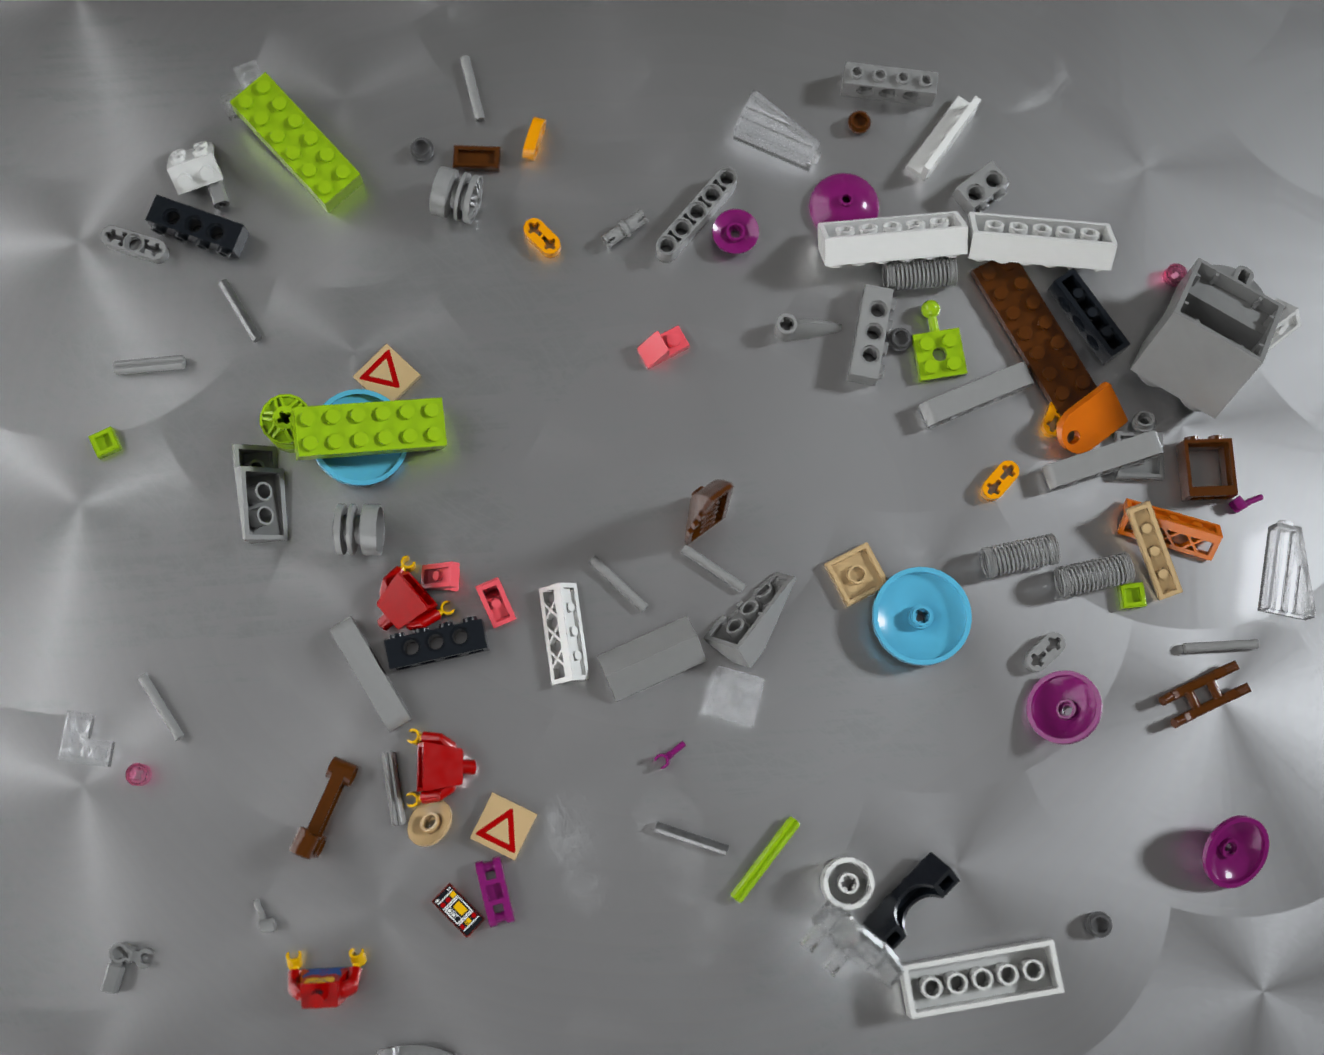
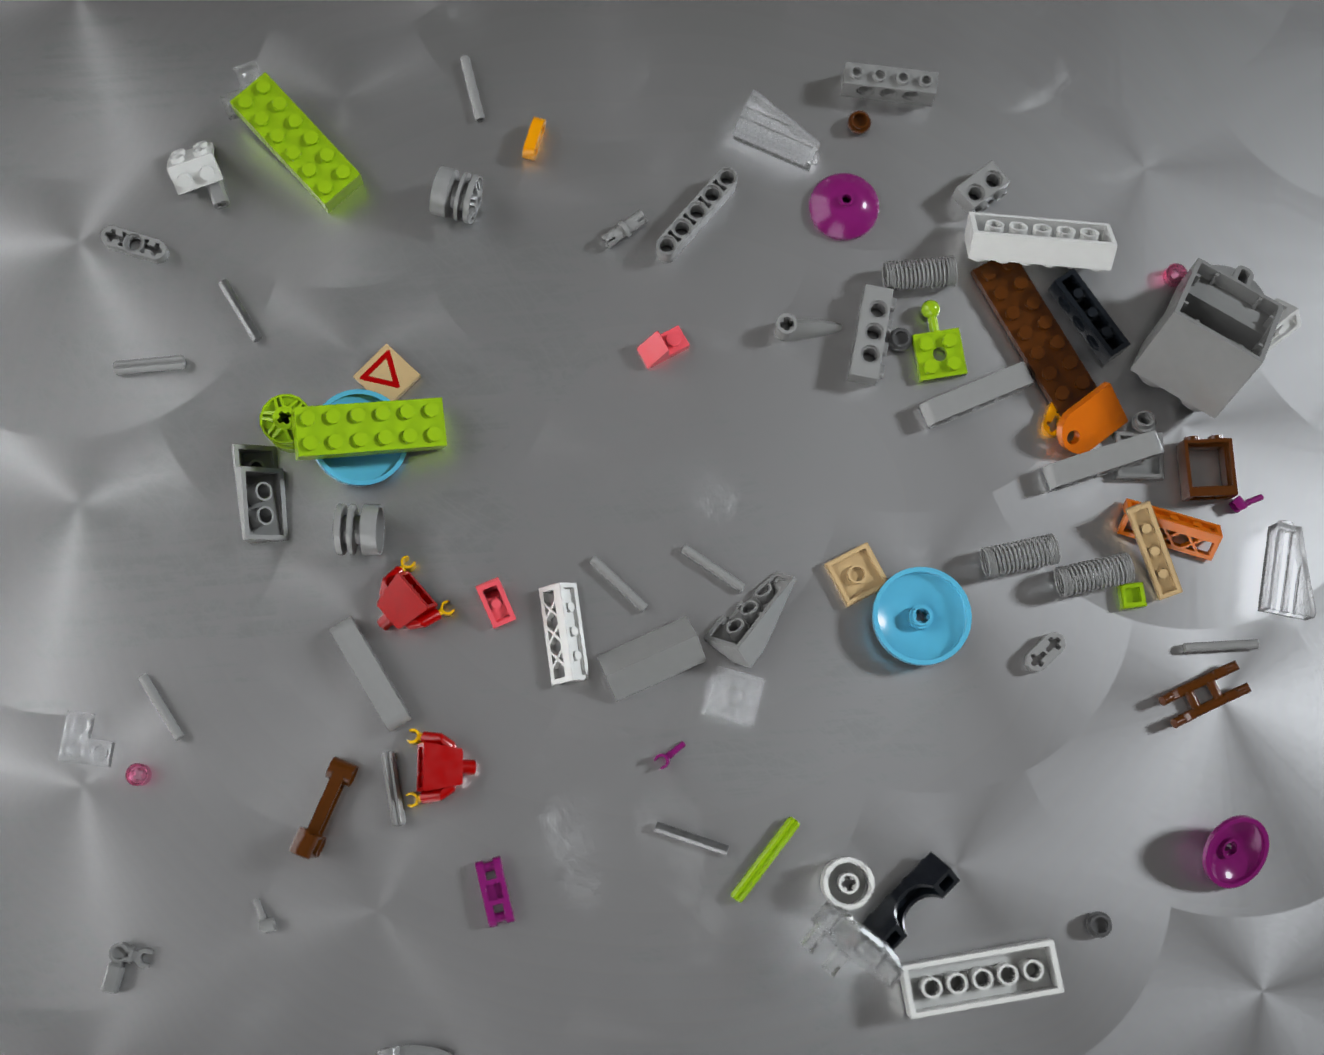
lime tile [88,426,122,460] -> none
black brick [145,194,250,258] -> none
red torso [286,948,367,1009] -> none
black brick [384,616,490,672] -> none
tan dish [407,800,452,847] -> none
flat silver plate [410,138,434,161] -> none
coral slope [420,561,460,592] -> none
tile [431,883,486,938] -> none
reddish brown tile [453,145,501,172] -> none
tan tile [470,792,538,860] -> none
light orange beam [523,218,561,258] -> none
reddish brown wedge [684,479,734,545] -> none
magenta dish [712,209,759,254] -> none
white brick [818,211,968,268] -> none
white fence [906,95,981,182] -> none
light orange beam [980,460,1019,501] -> none
magenta dish [1026,670,1102,745] -> none

